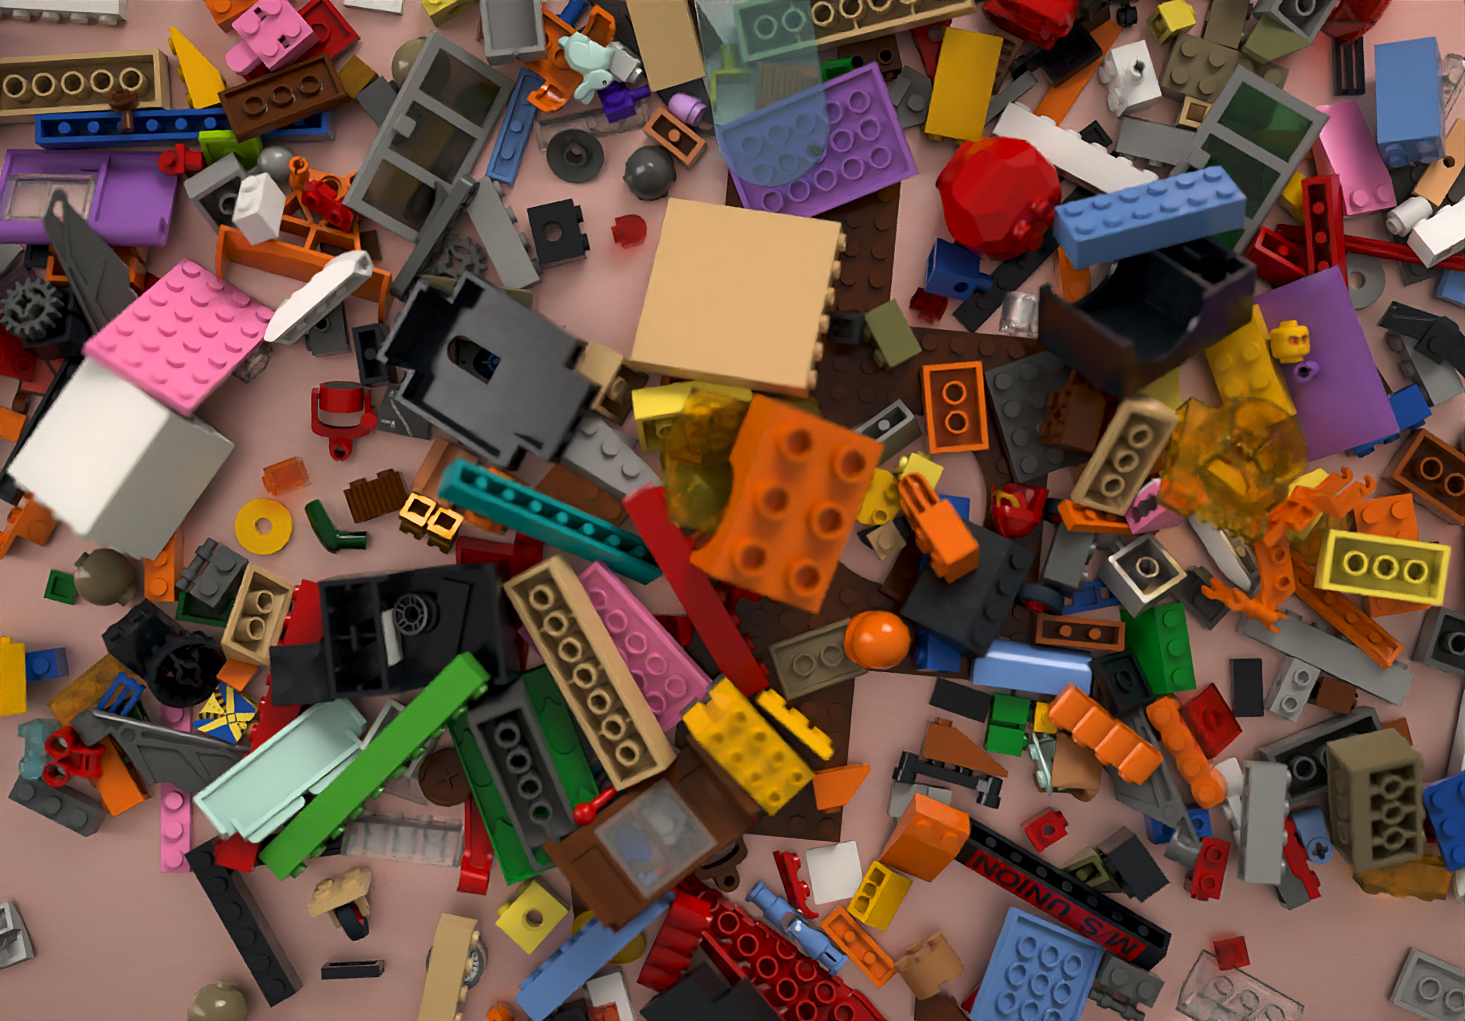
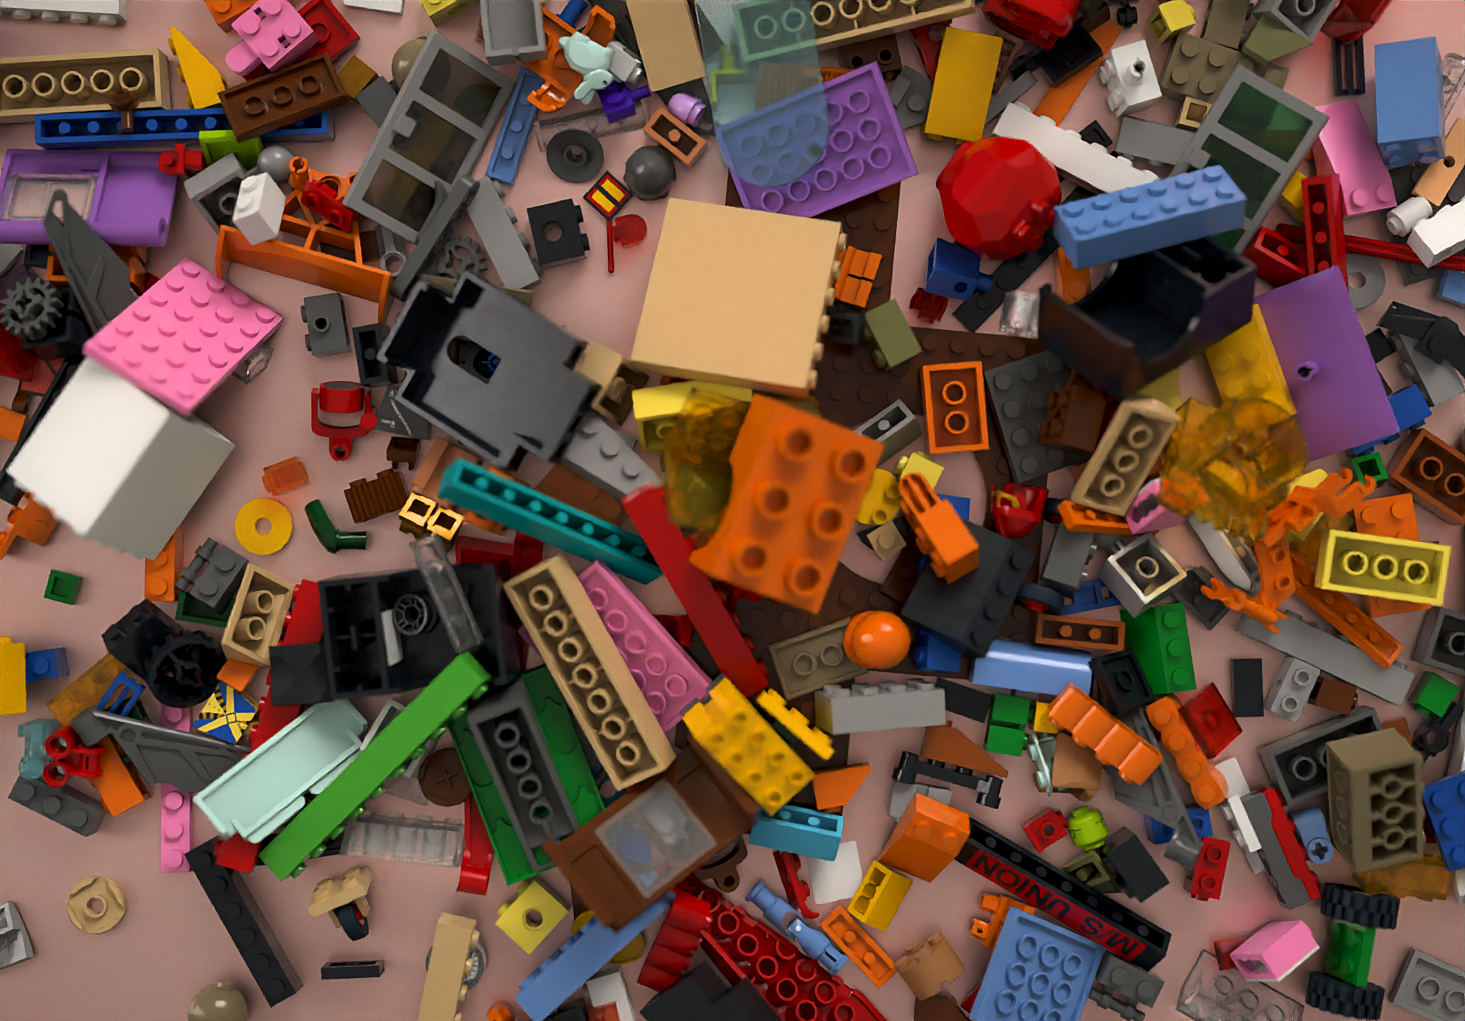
dark tan brick [74,548,138,607] -> none
white brick [264,250,373,345] -> none
red bar [573,783,622,826] -> none
green tile [819,57,853,83] -> none
light grey brick [1237,760,1291,885] -> none
yellow head [1269,320,1310,363] -> none
none -> tan tile [67,876,127,935]
none -> light grey piece [375,225,407,281]
none -> reddish brown tile [387,437,421,471]
none -> clear brick [409,533,484,654]
none -> piece [583,171,634,273]
none -> medium azure brick [748,802,844,862]
none -> green tile [771,717,799,745]
none -> light grey brick [814,678,946,734]
none -> orange hips [832,246,882,311]
none -> orange hips [968,892,1036,949]
none -> lime head [1066,805,1108,851]
none -> bright pink piece [1229,920,1319,982]
none -> black plate [1305,883,1401,1021]
none -> green brick [1347,451,1389,489]
none -> black tile [1365,327,1395,364]
none -> green brick [1408,671,1459,718]
none -> black axle [1412,701,1463,763]

